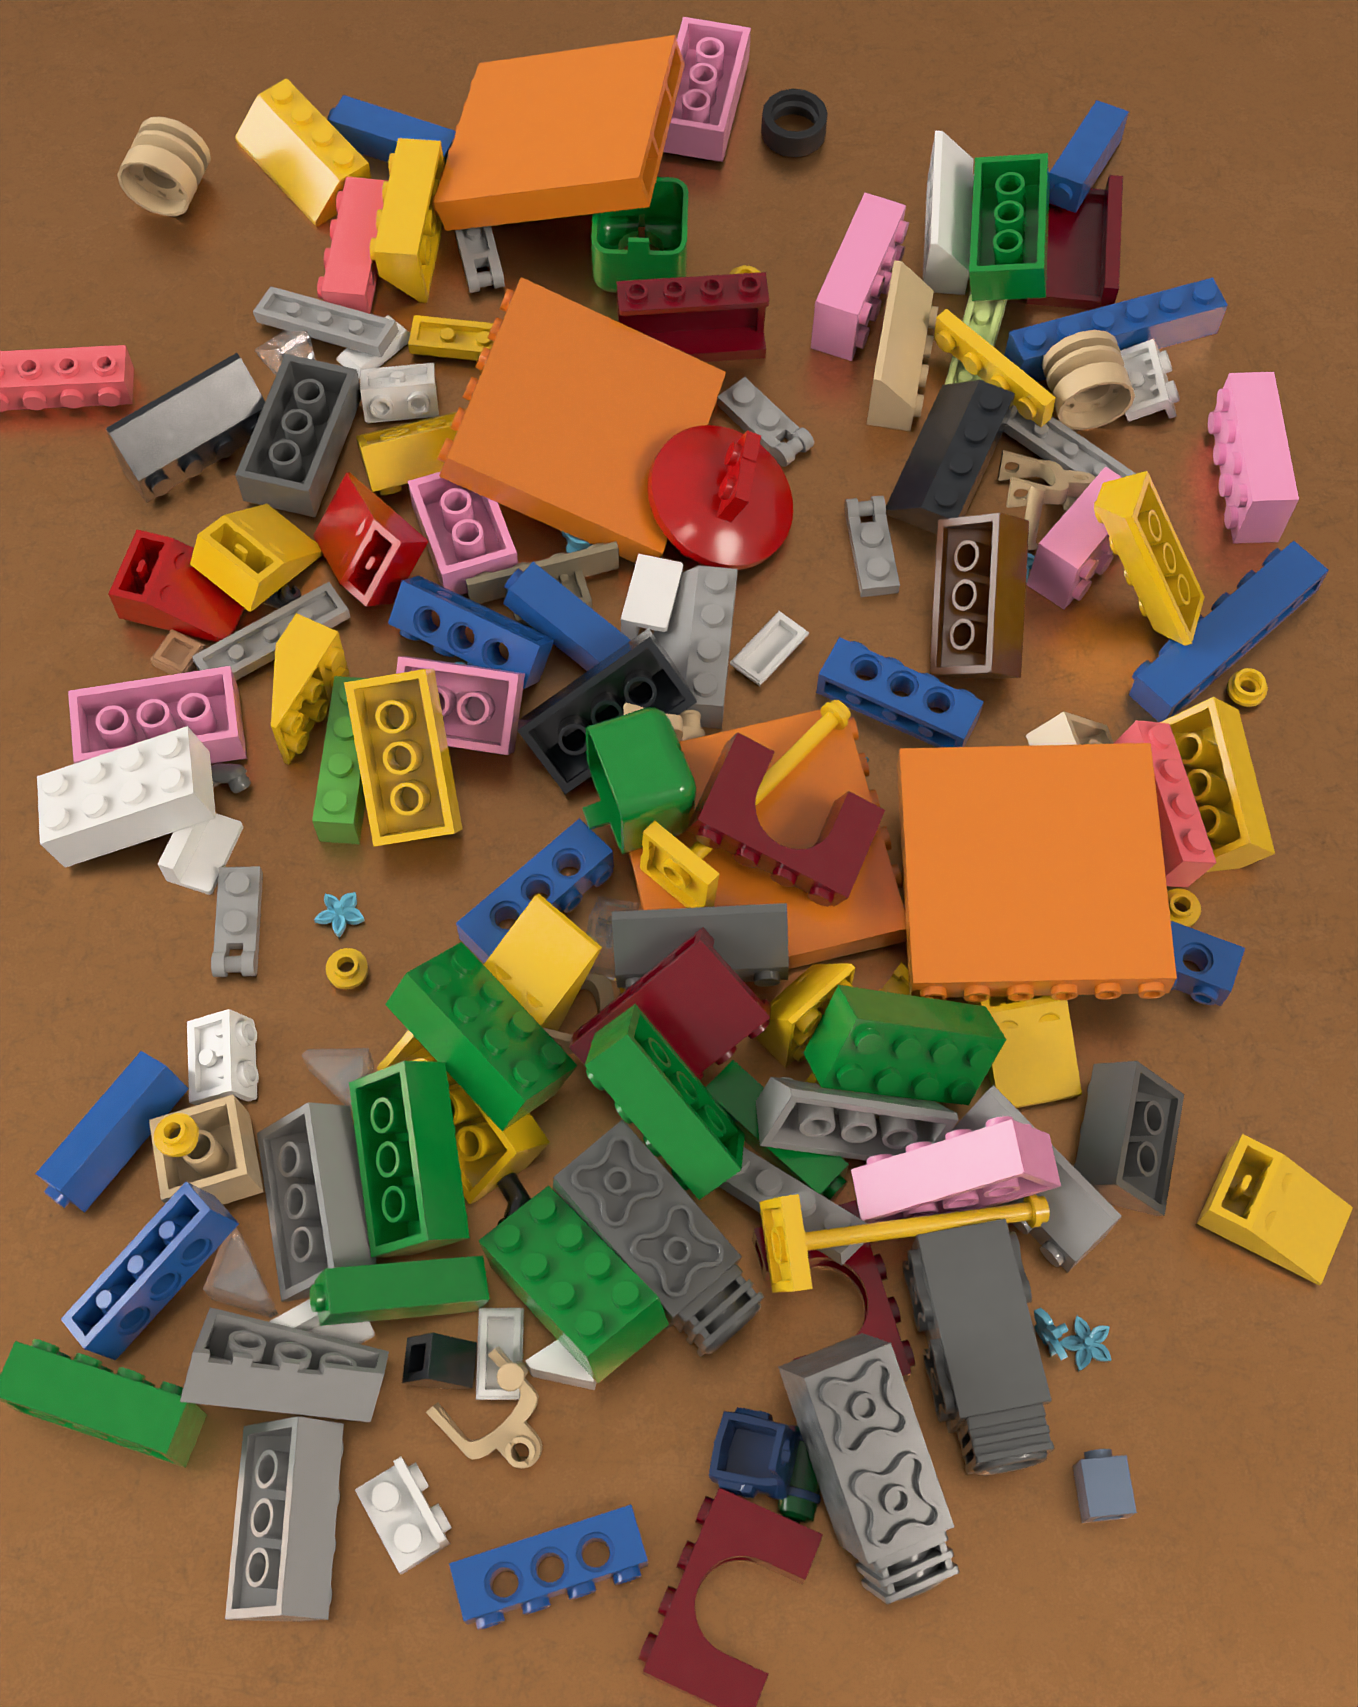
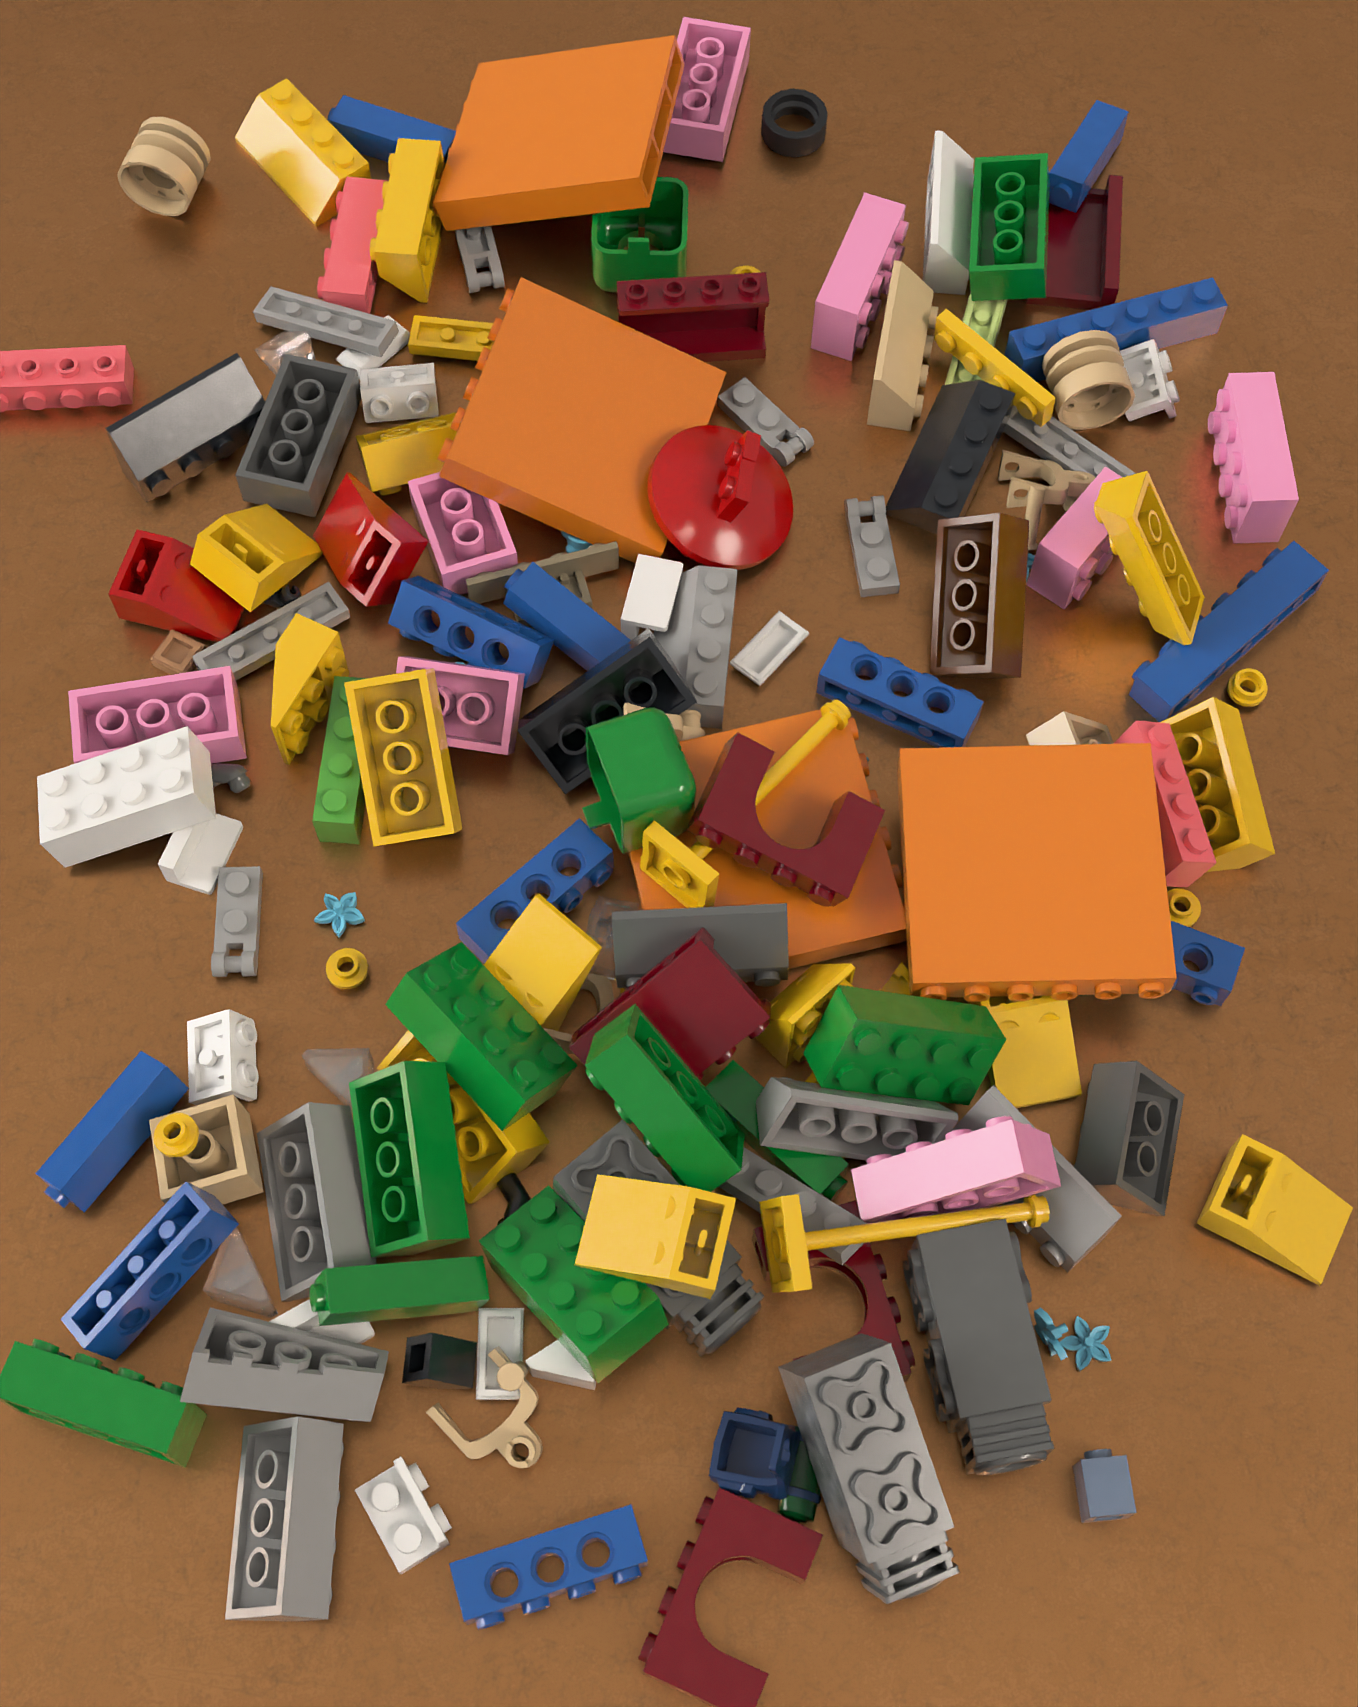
none -> yellow slope [575,1174,736,1299]

